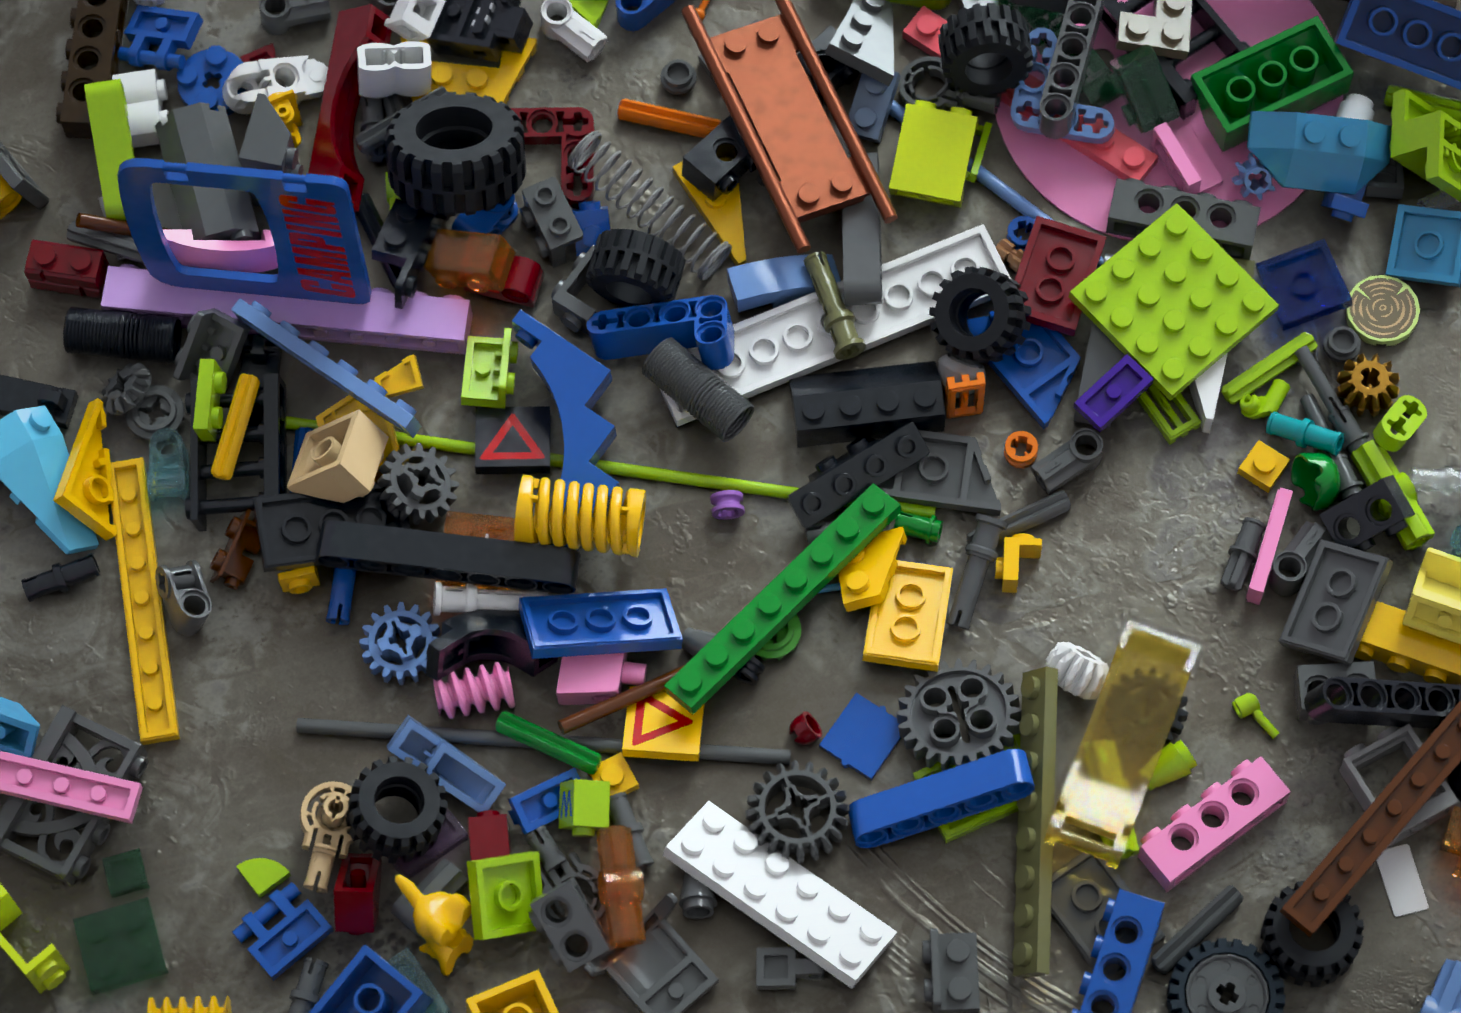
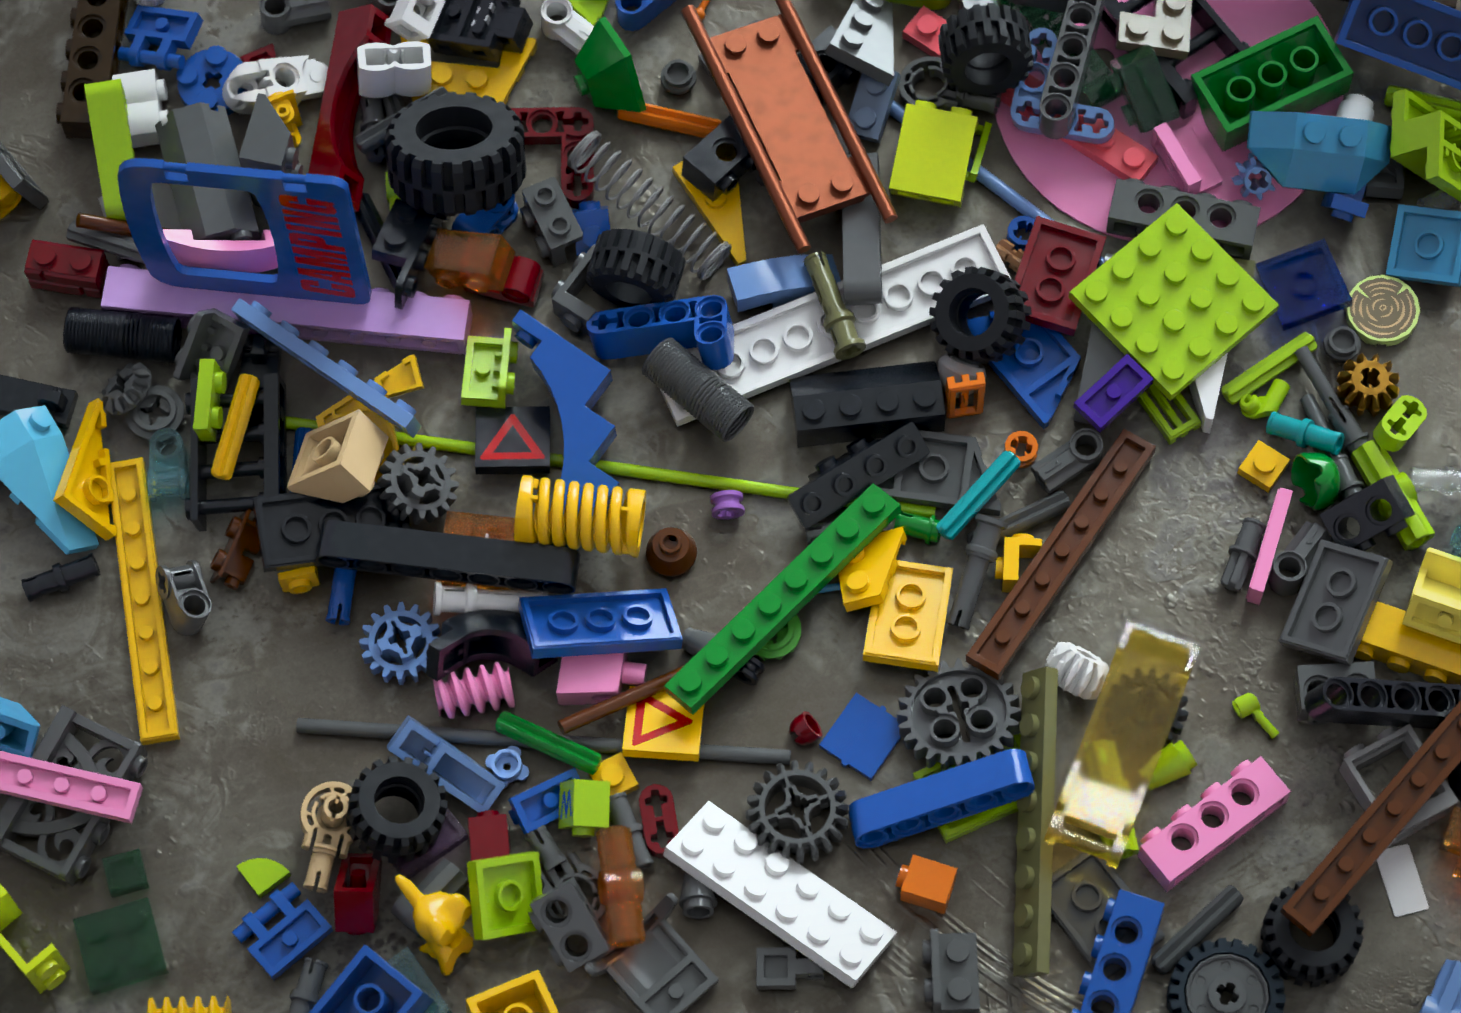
none -> light blue plate [485,746,529,789]
none -> green slope [573,17,647,112]
none -> dark red beam [639,784,679,859]
none -> reddish brown cone [646,527,697,576]
none -> orange brick [896,854,958,915]
none -> teal axle [936,451,1021,540]
none -> reddish brown plate [966,429,1156,680]

